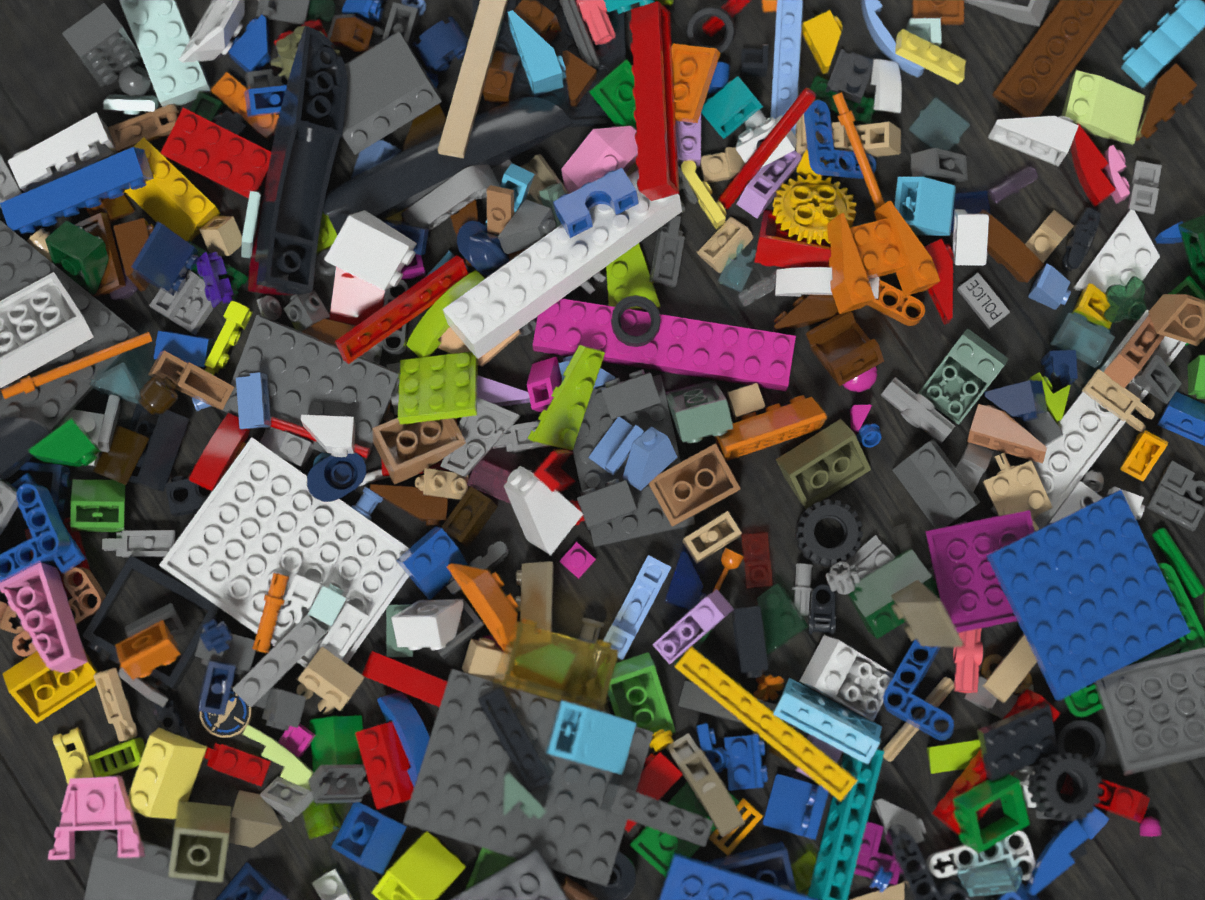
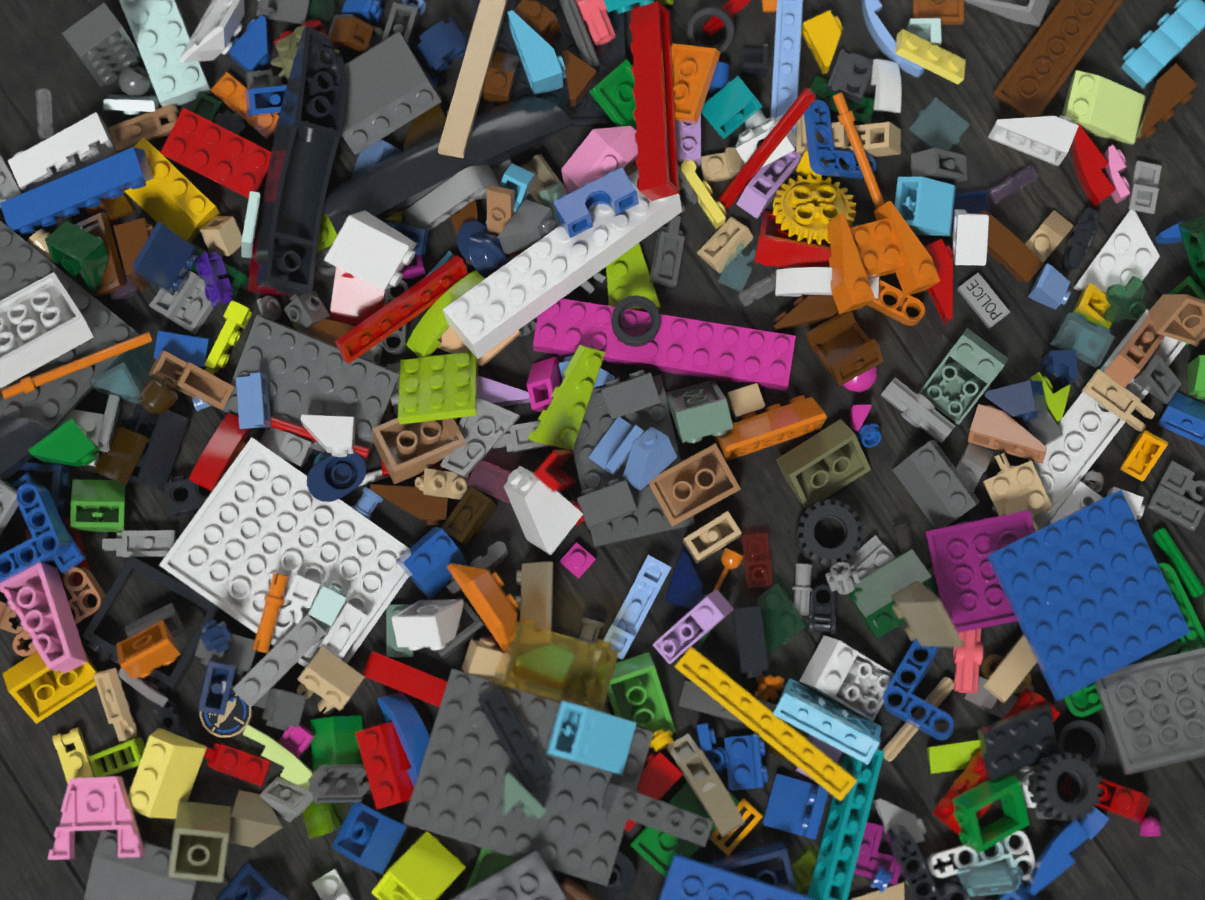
none -> clear axle [36,89,53,139]

